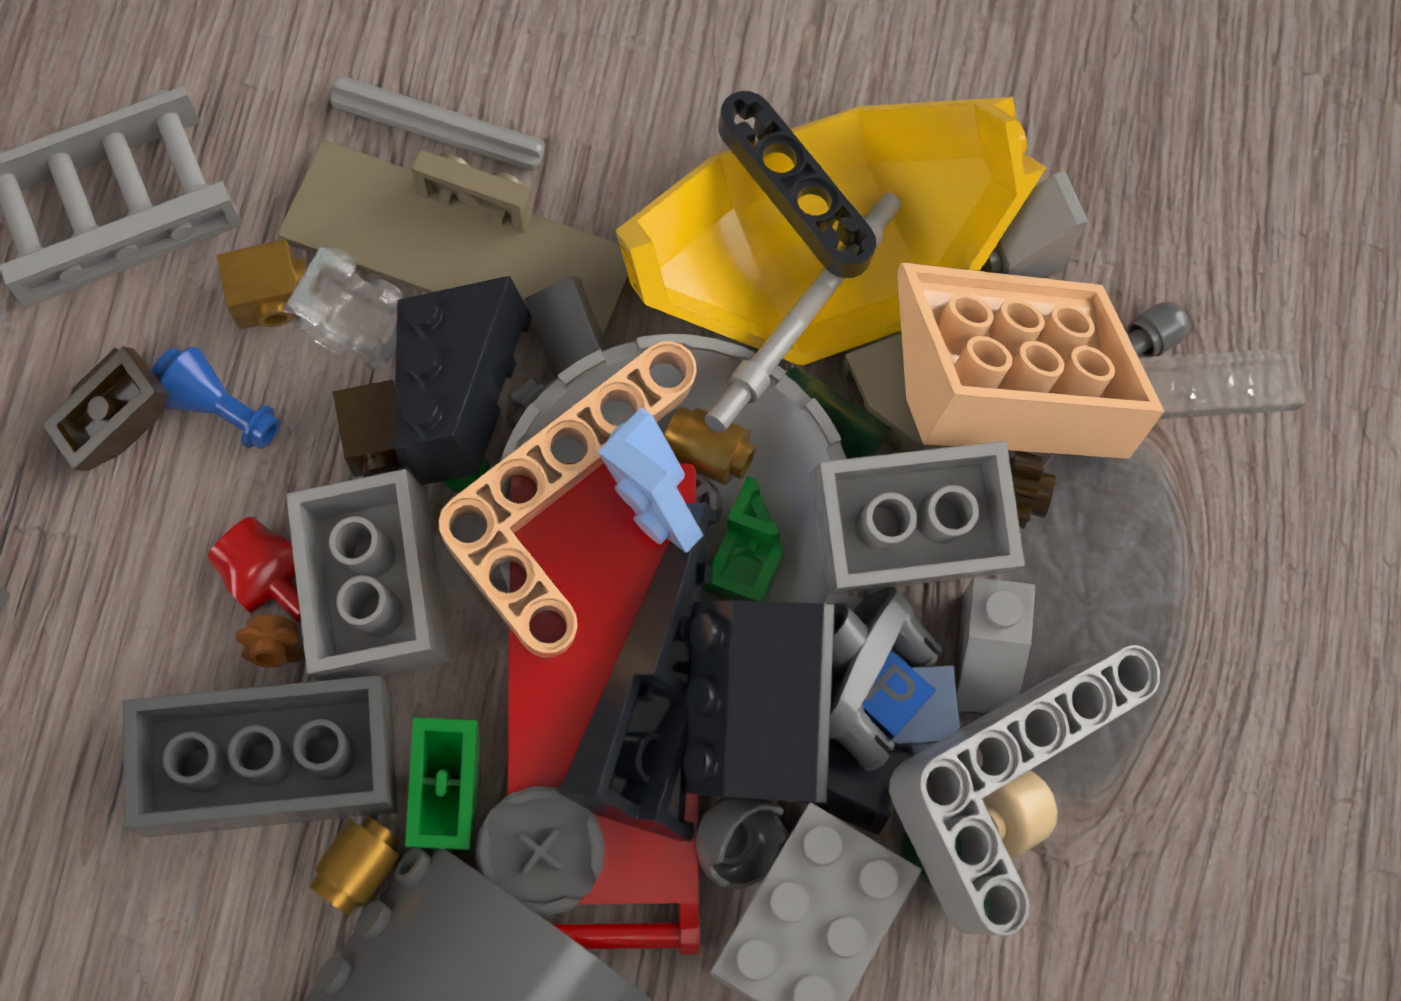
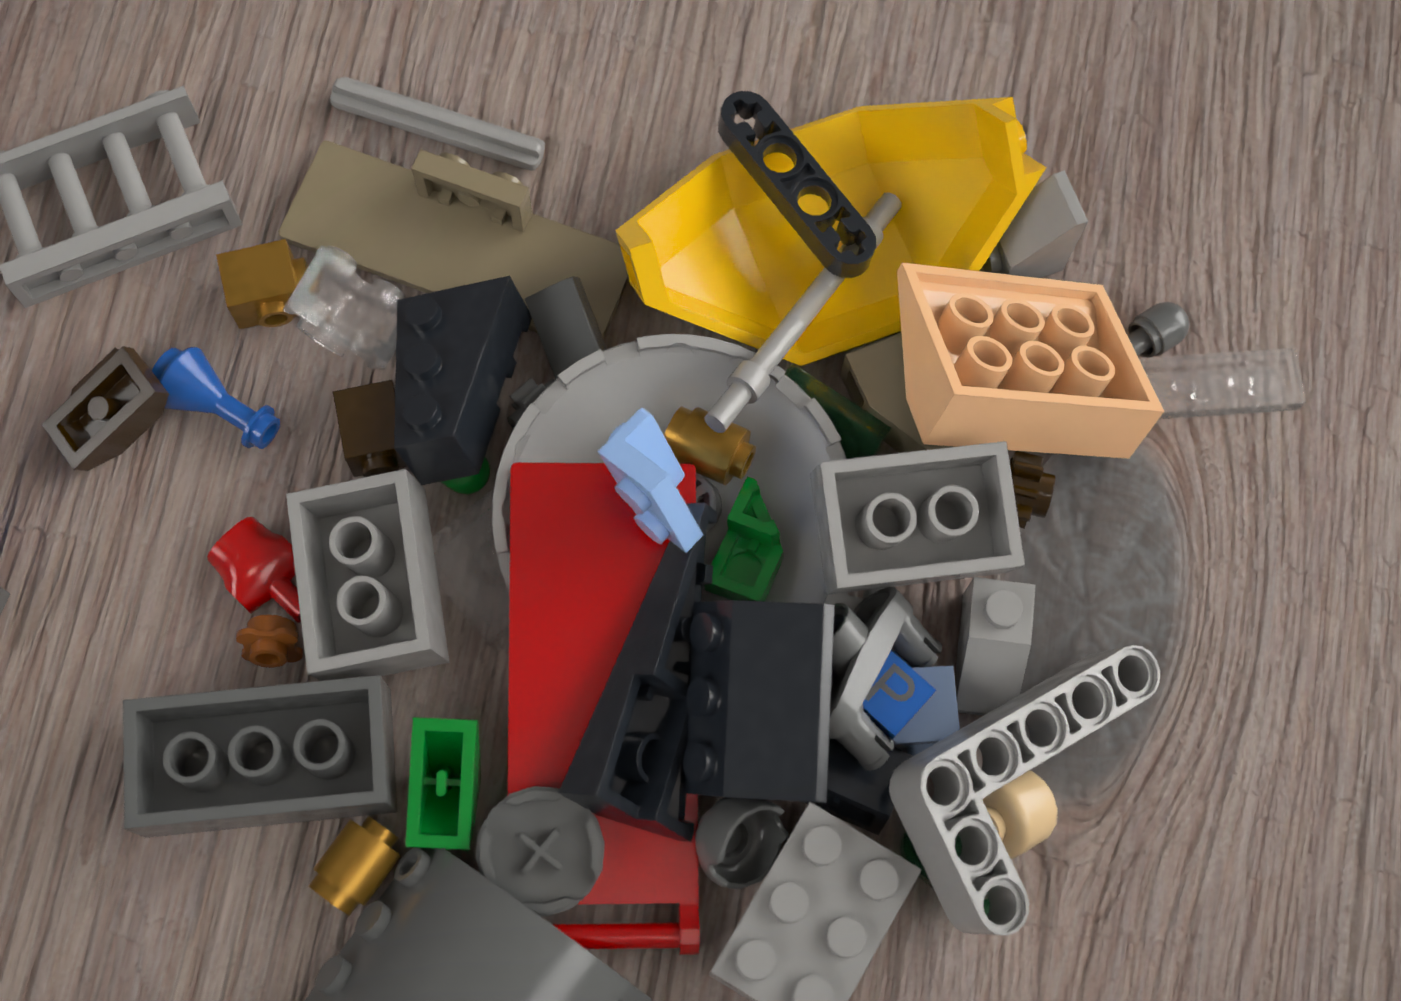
light nougat beam [439,341,697,658] -> none

